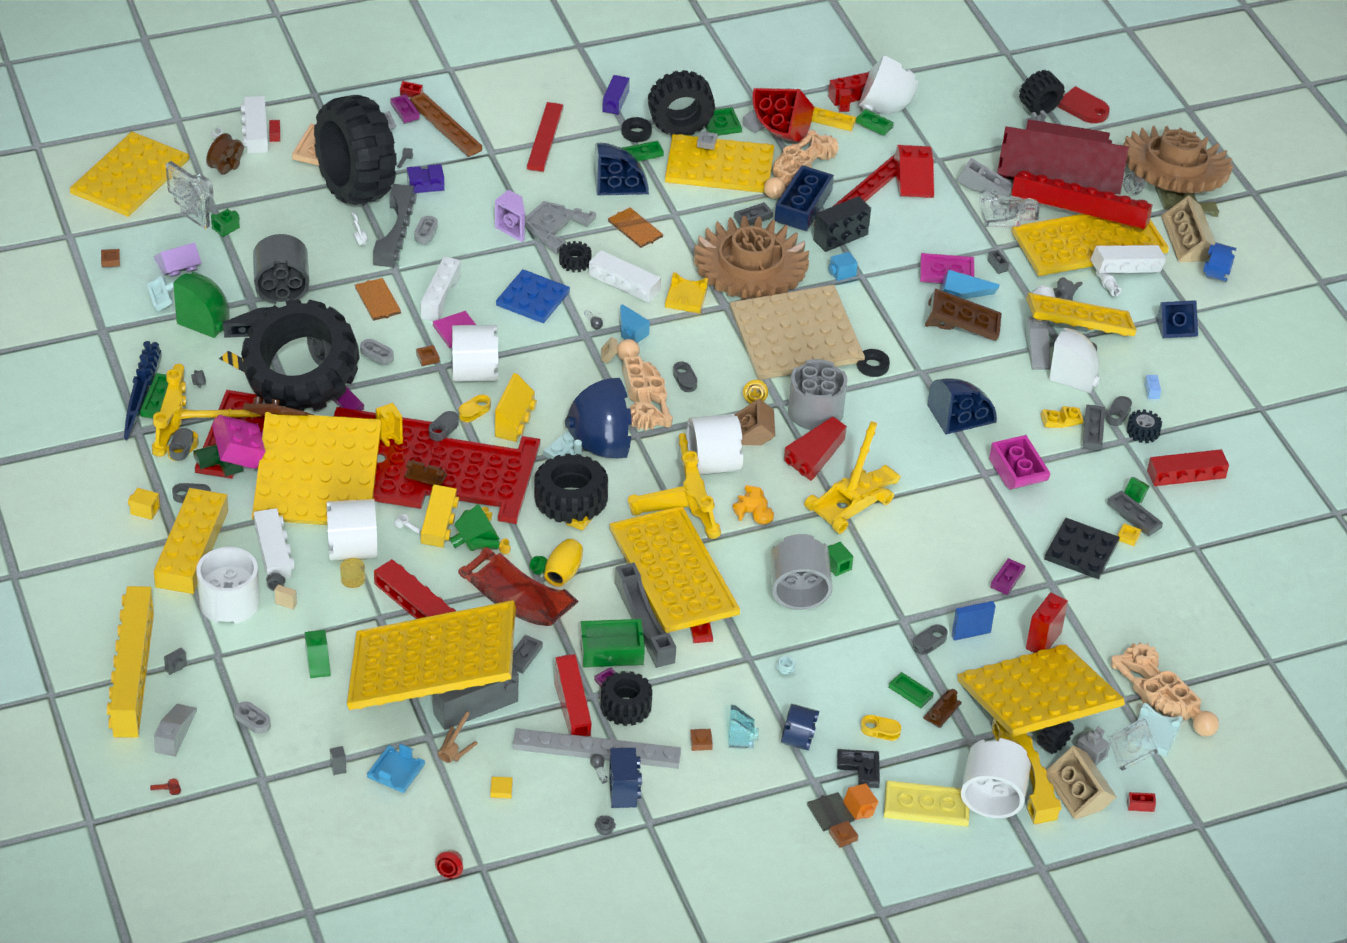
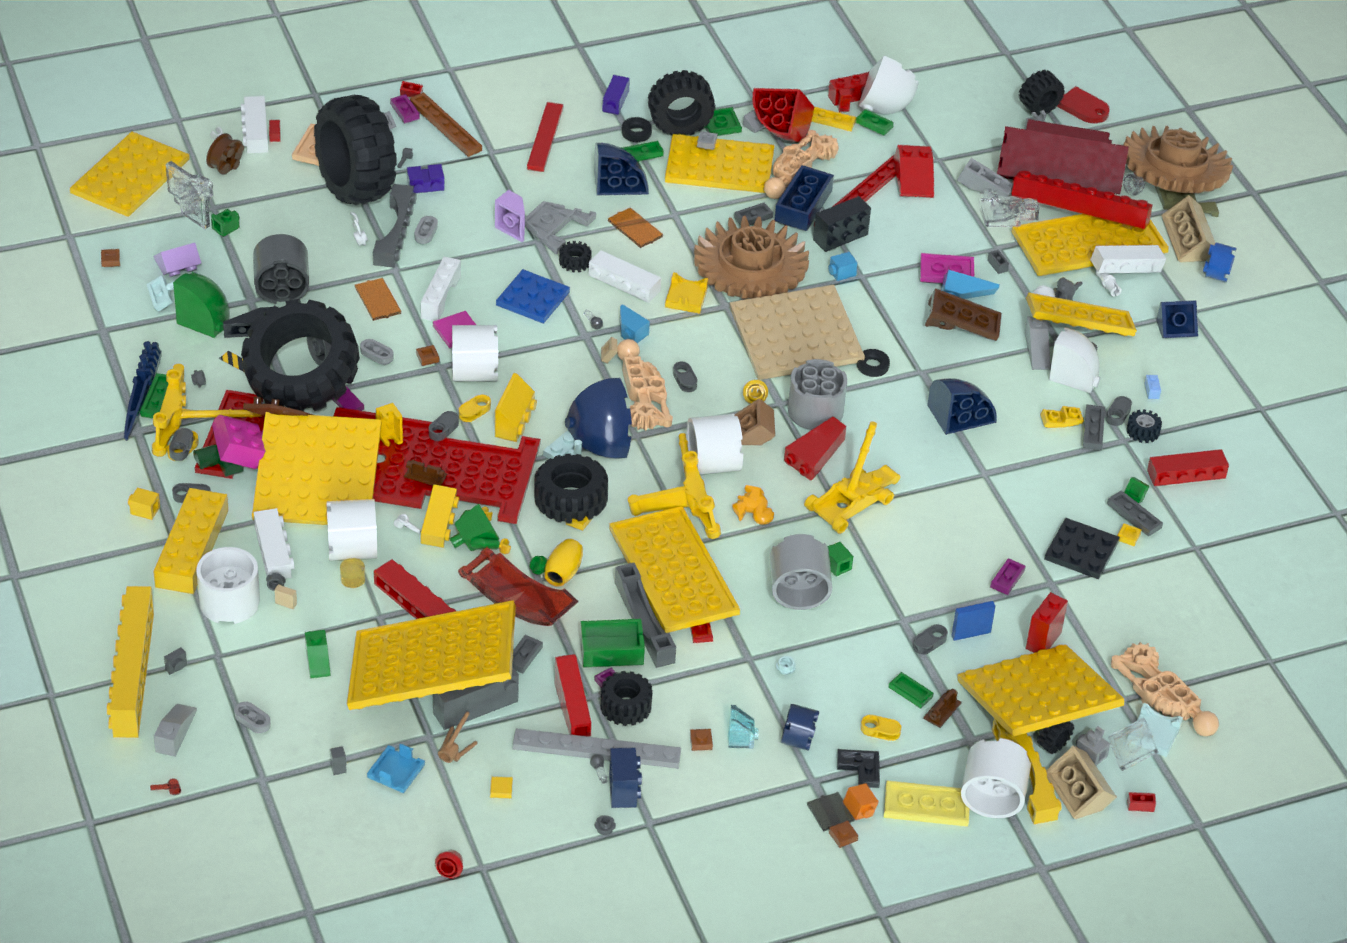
dark pink brick [989,435,1050,490] -> none

